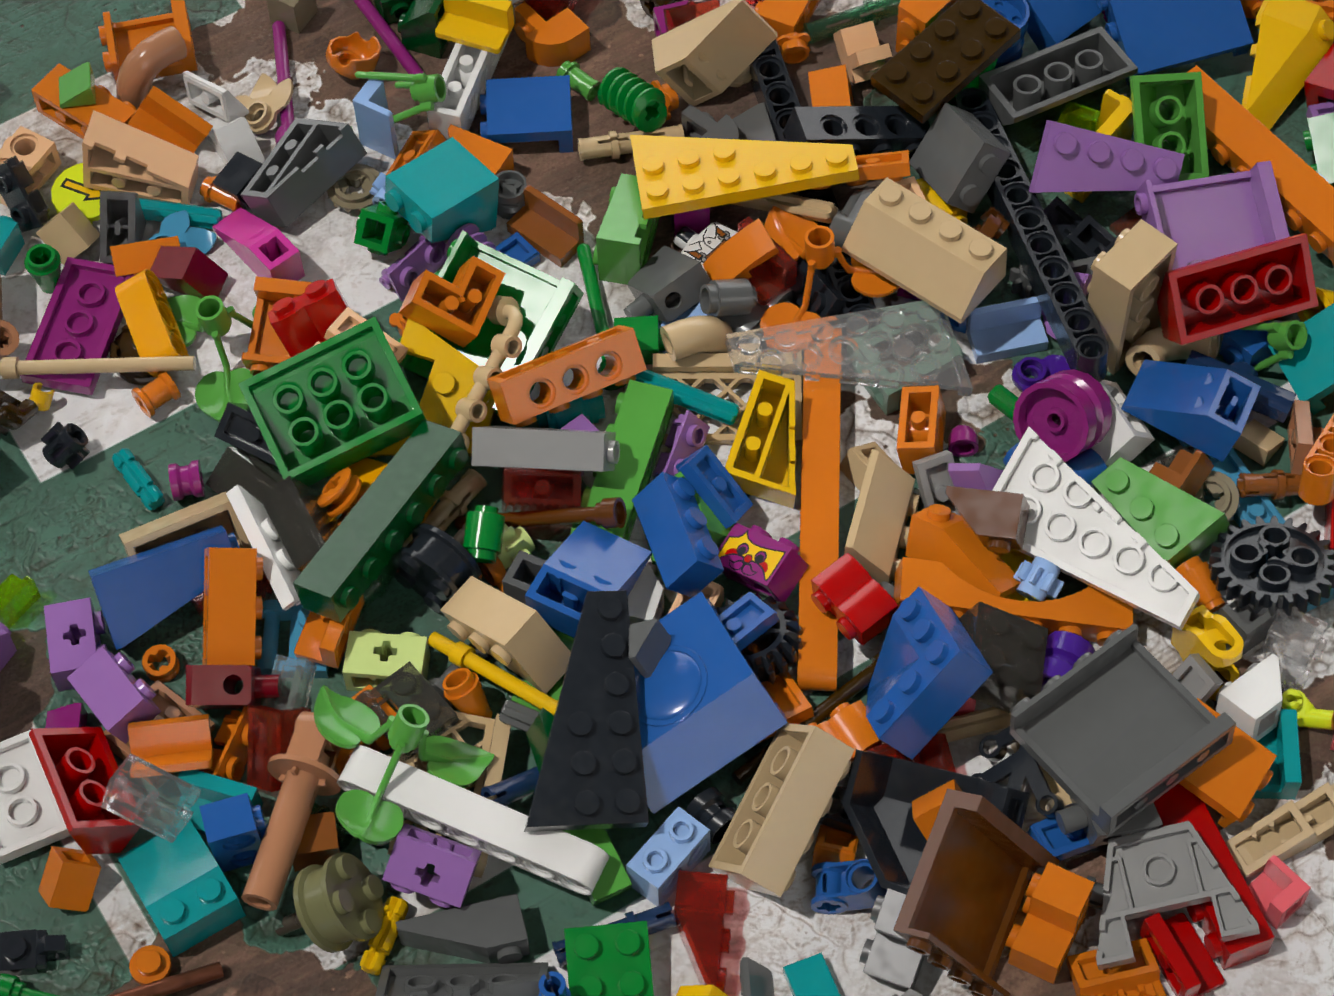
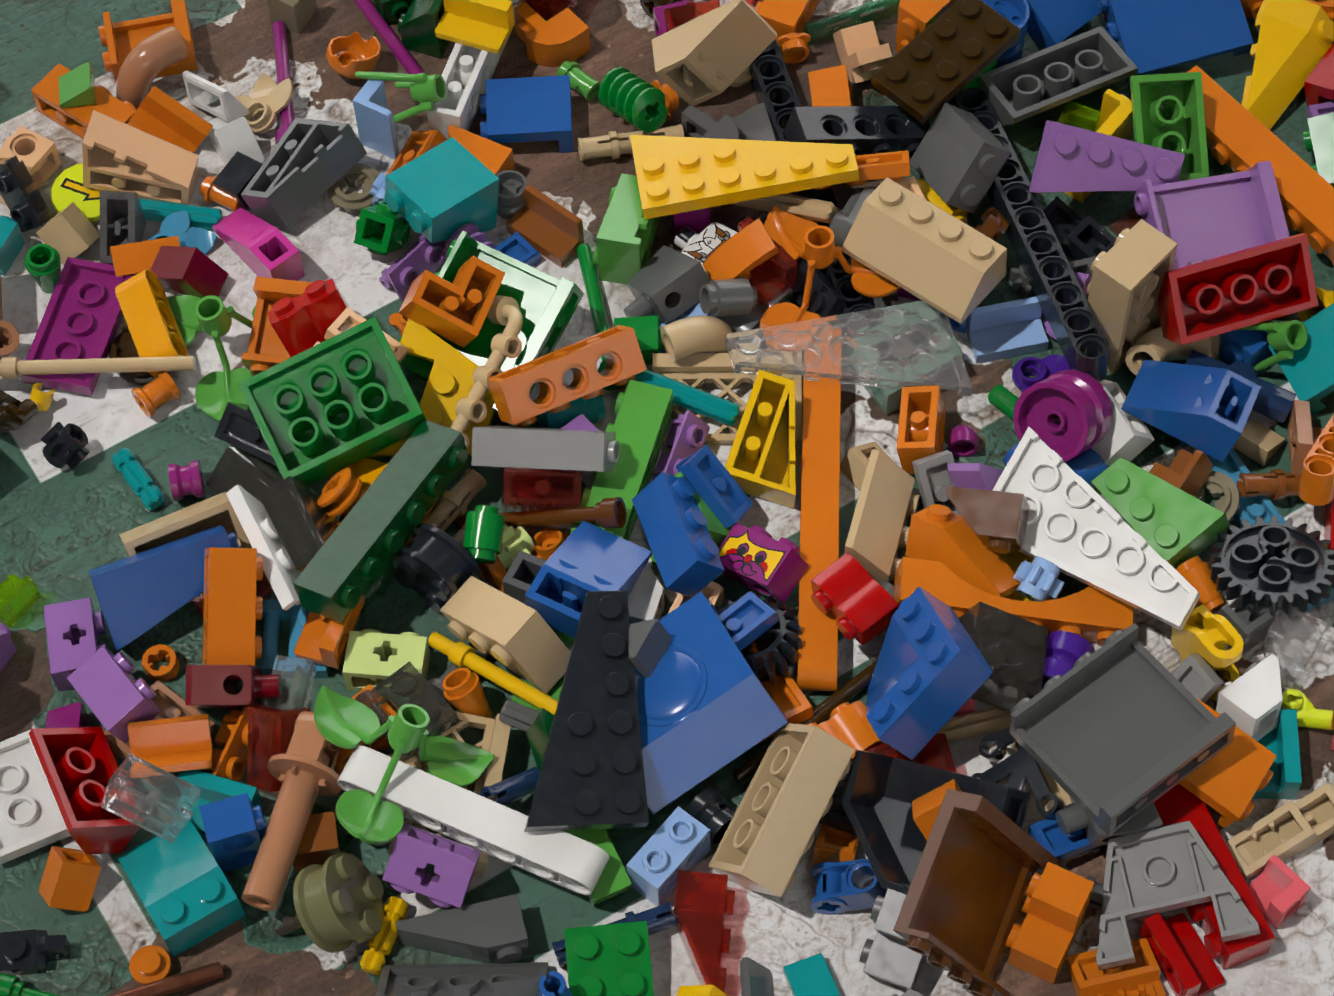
none -> orange plate [531,527,570,561]

